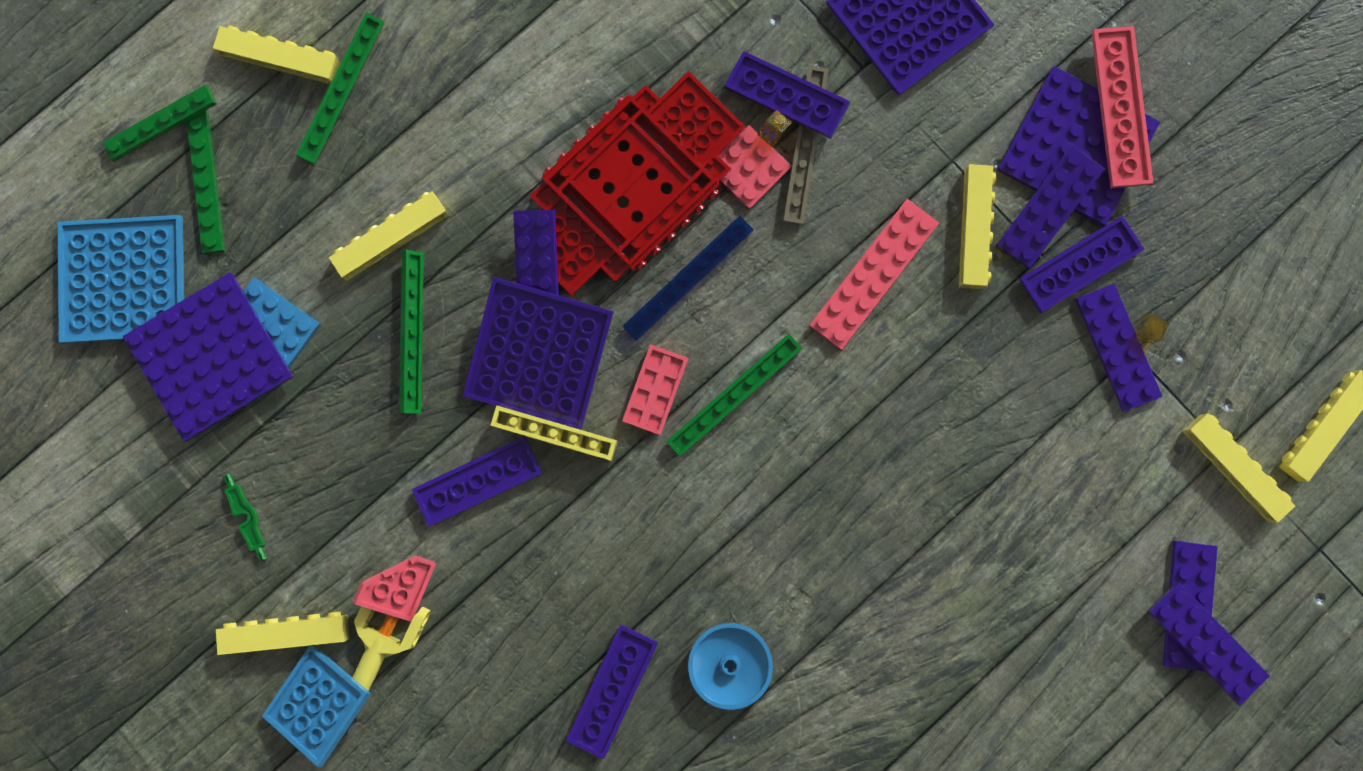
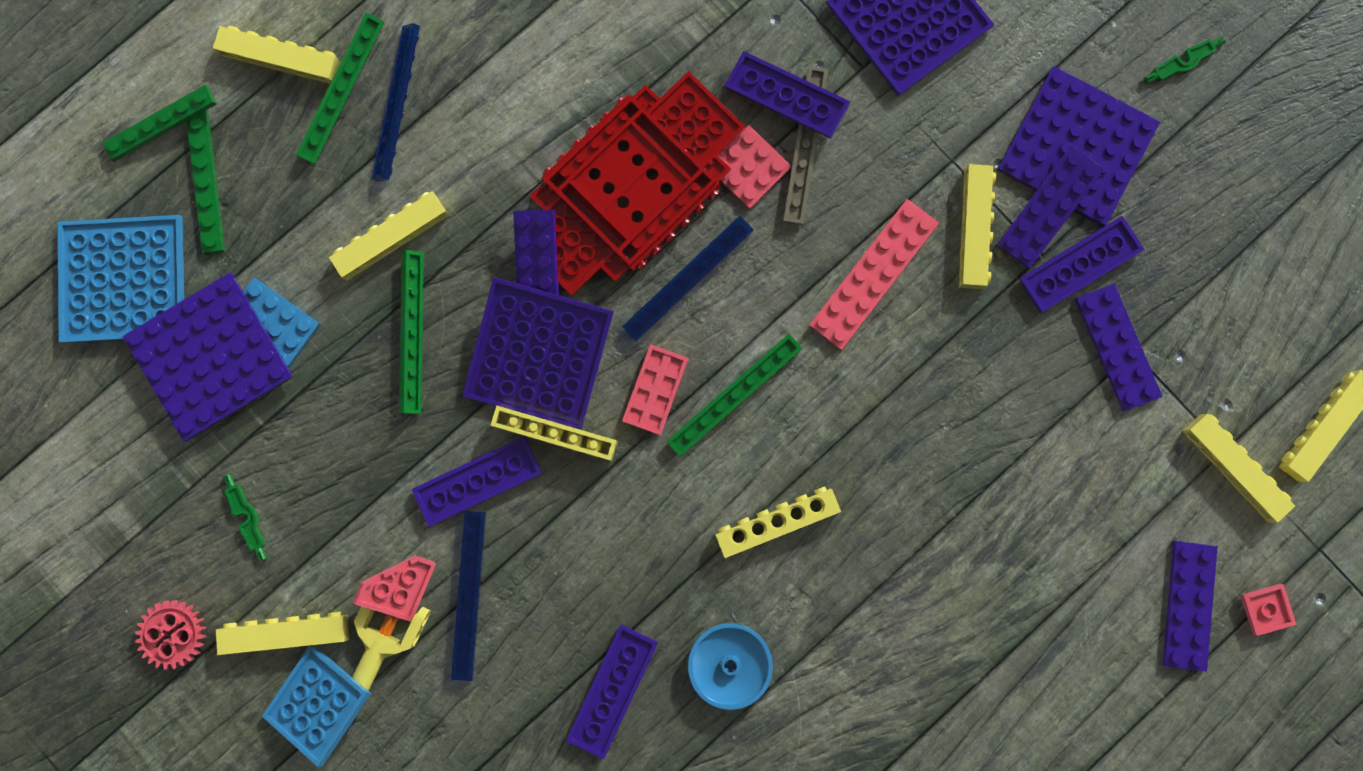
clear yellow brick [757,110,792,148] -> none
coral plate [1091,26,1154,189] -> none
clear yellow brick [1135,314,1169,344] -> none
dark purple plate [1147,582,1270,706] -> none
none -> coral gear [135,600,206,670]
none -> clear blue plate [372,23,420,182]
none -> clear blue plate [451,511,487,681]
none -> light yellow brick [715,487,841,558]
none -> green piece [1143,36,1226,85]
none -> coral plate [1240,584,1297,636]

